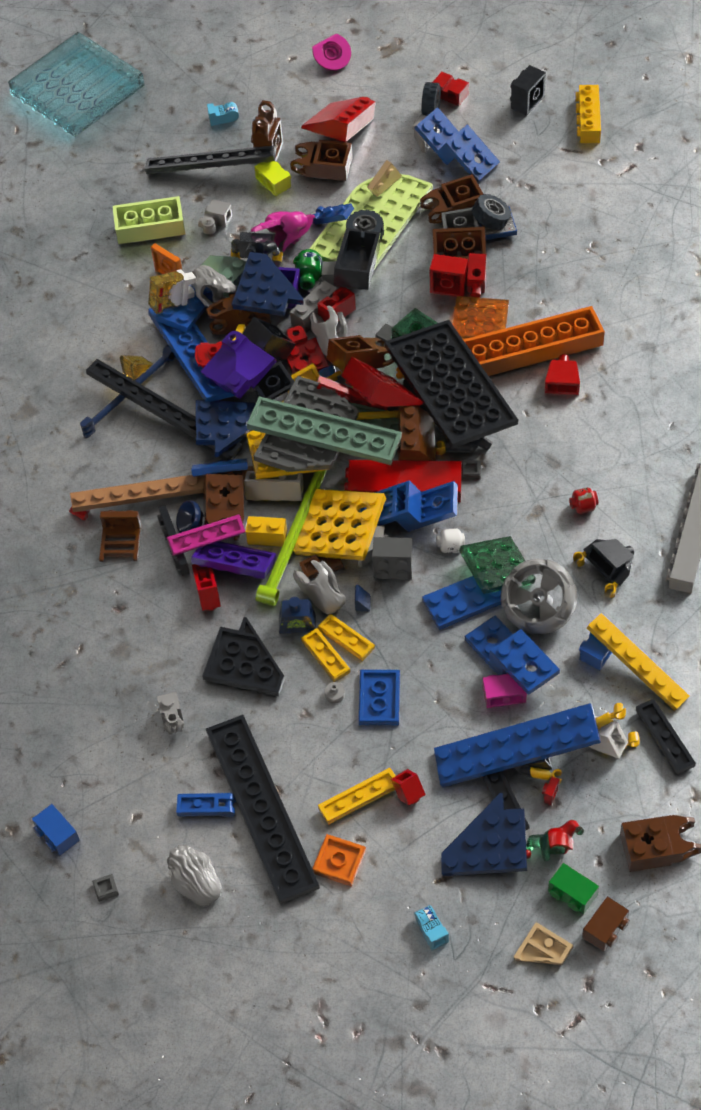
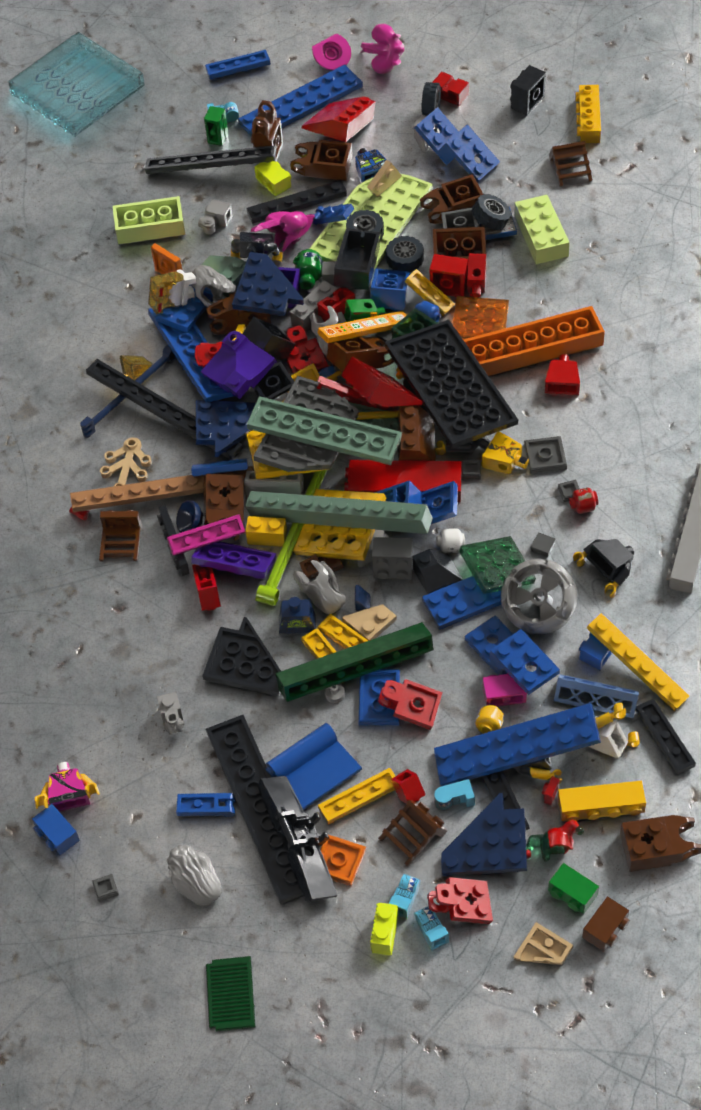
none -> torso [34,762,100,812]
none -> tan plant [100,438,152,486]
none -> green brick [204,106,228,146]
none -> blue plate [205,50,271,80]
none -> dark green window [206,956,256,1032]
none -> blue plate [238,64,363,136]
none -> sand green brick [245,491,433,534]
none -> black plate [246,180,347,224]
none -> black piece [258,776,337,903]
none -> blue door [265,723,362,810]
none -> dark green brick [276,622,434,702]
none -> light orange tile [317,311,413,343]
none -> tan wing [342,604,397,640]
none -> green torso [344,299,385,322]
none -> torso [355,148,387,183]
none -> dark pink hair [360,23,405,74]
none -> blue slope [370,268,410,312]
none -> neon yellow brick [370,903,398,956]
none -> red plate [378,679,443,730]
none -> reddish brown plate [378,800,448,866]
none -> black wheel [386,236,424,272]
none -> medium azure leg [389,874,421,919]
none -> yellow tile [404,269,455,316]
none -> black slope [412,549,463,594]
none -> blue head [413,301,441,327]
none -> plate [427,877,493,924]
none -> medium azure leg [434,779,475,810]
none -> yellow head [475,705,504,734]
none -> yellow torso [482,432,529,474]
none -> yellowish green brick [514,195,570,264]
none -> dark grey tile [524,436,567,474]
none -> dark grey tile [530,532,556,557]
none -> reddish brown plate [549,141,593,187]
none -> medium blue fence [554,674,640,718]
none -> dark grey tile [558,480,580,502]
none -> yellow brick [558,780,646,821]

